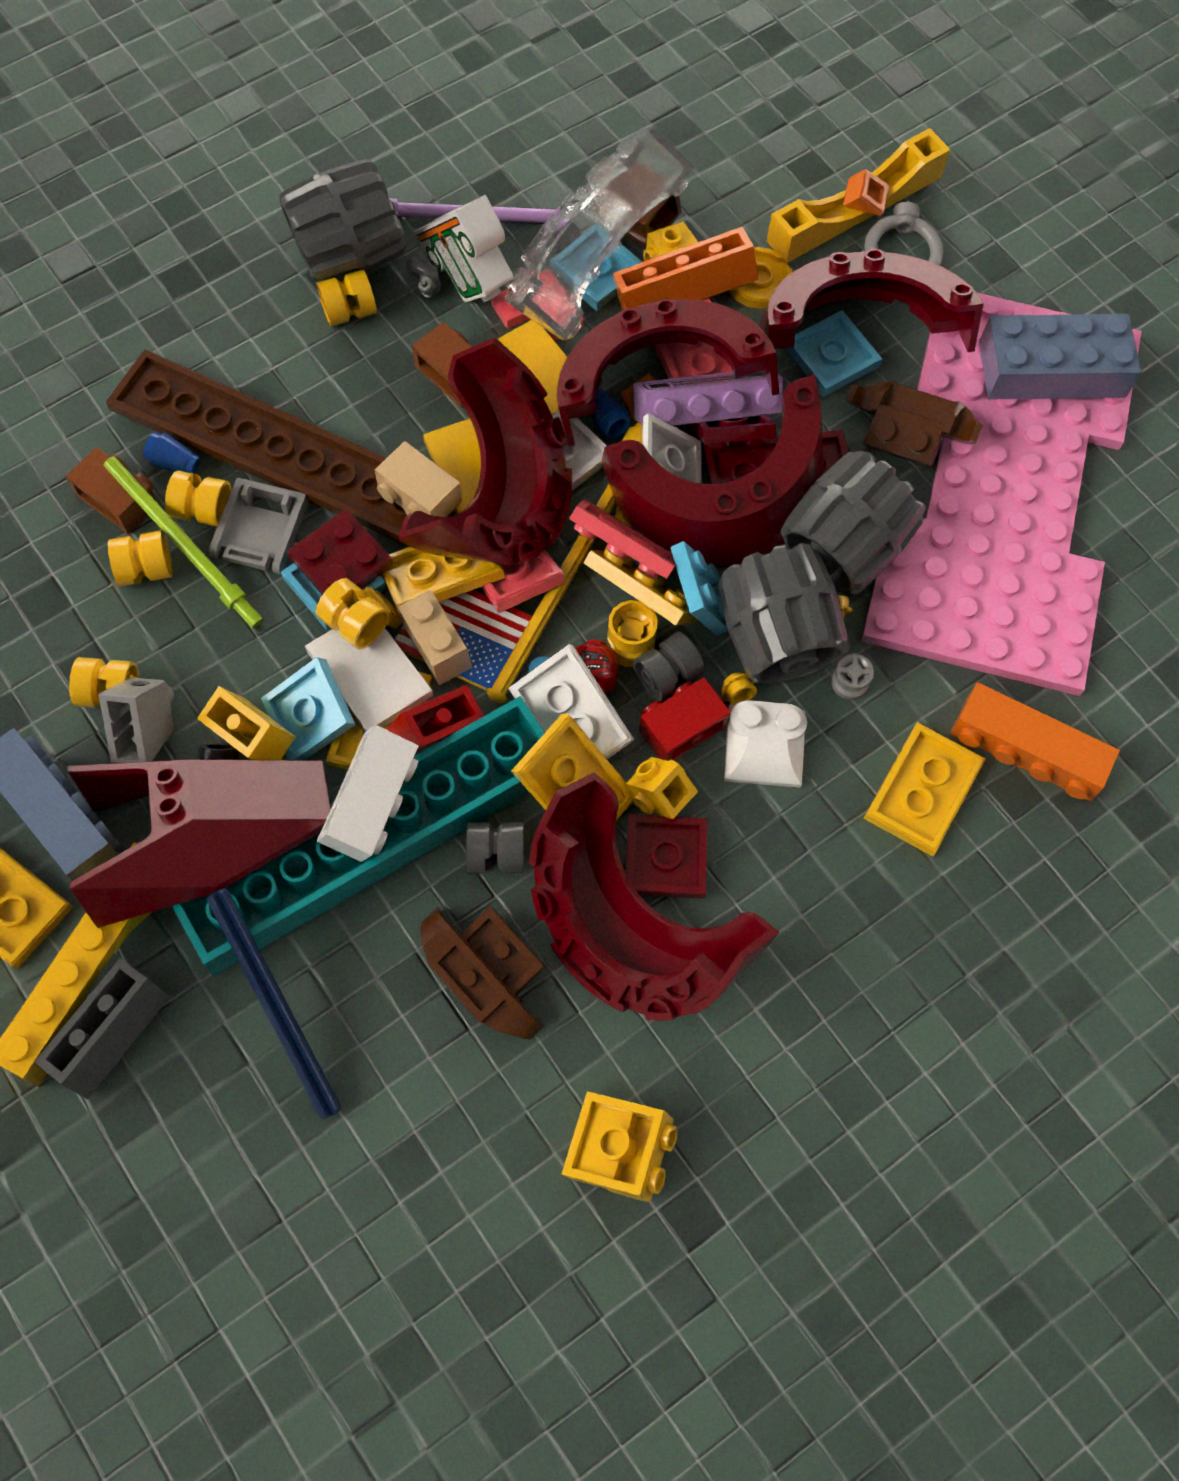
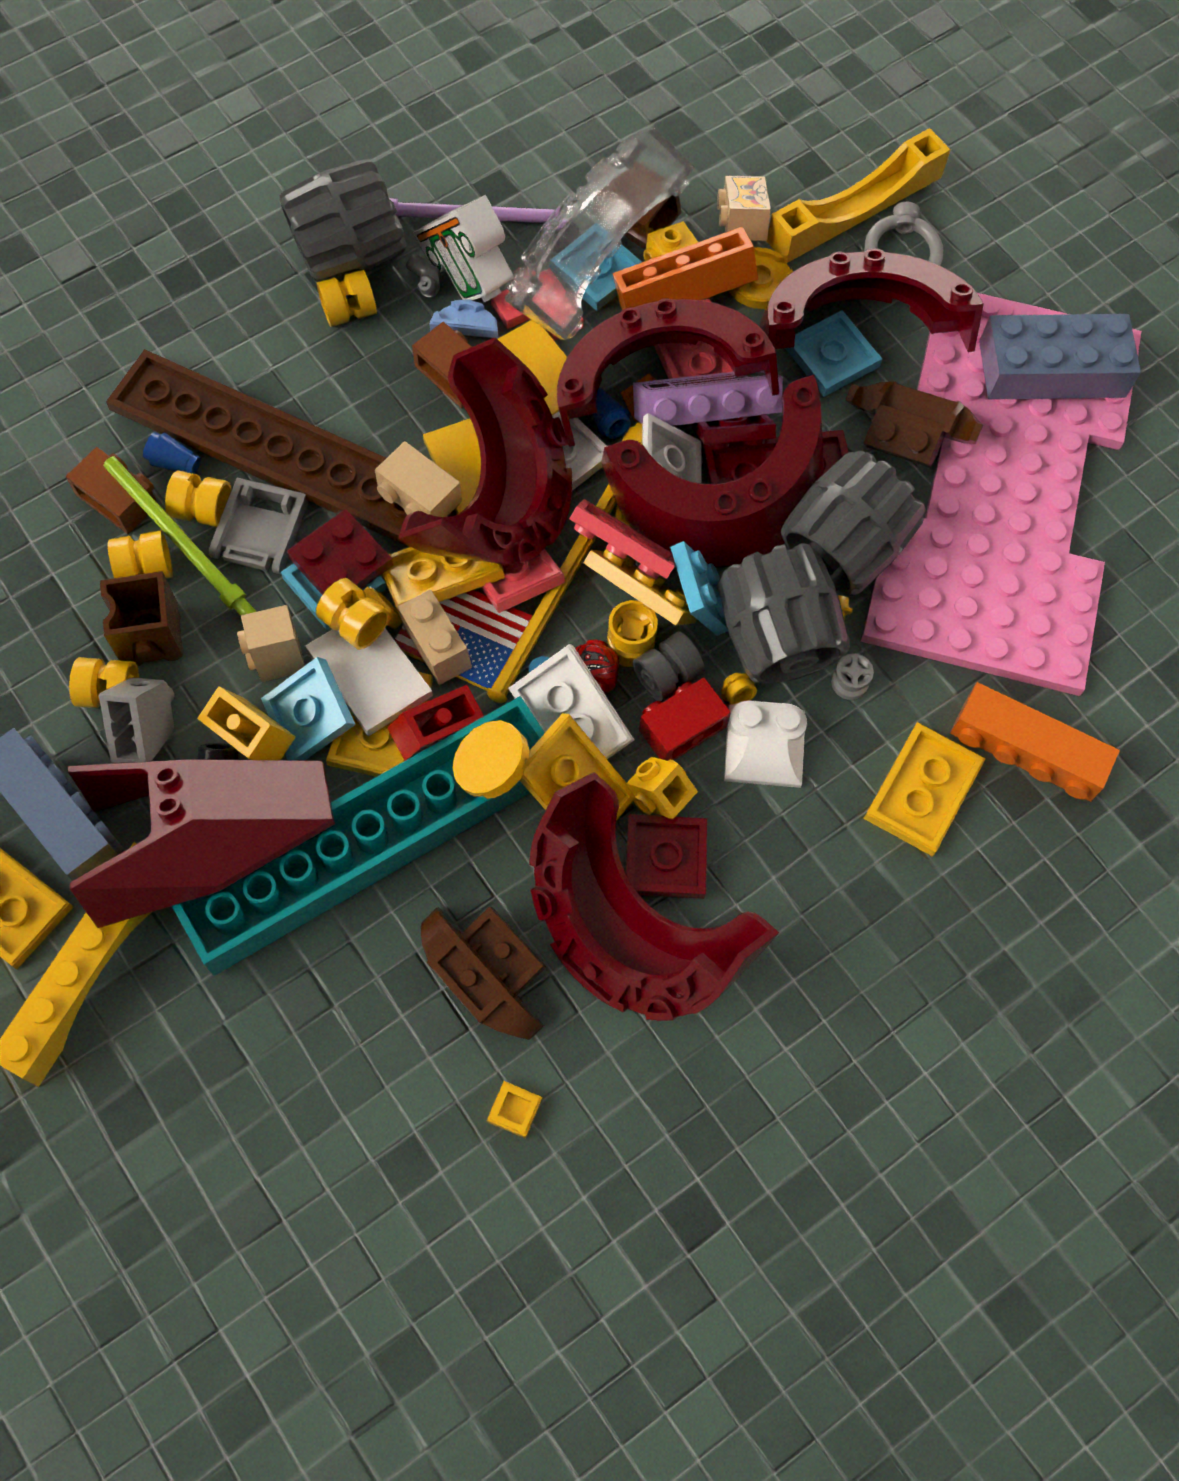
dark grey brick [34,958,171,1100] -> none
dark blue axle [207,888,341,1119] -> none
white brick [317,724,419,862] -> none
dark grey wheel [466,821,524,874] -> none
yellow plate [562,1091,677,1203] -> none
orange slope [843,169,889,216] -> none
none -> reddish brown piece [100,571,184,667]
none -> tan brick [237,605,305,682]
none -> light blue plate [429,299,498,338]
none -> yellow tile [452,720,530,799]
none -> yellow tile [487,1081,542,1139]
none -> tan brick [717,176,771,241]

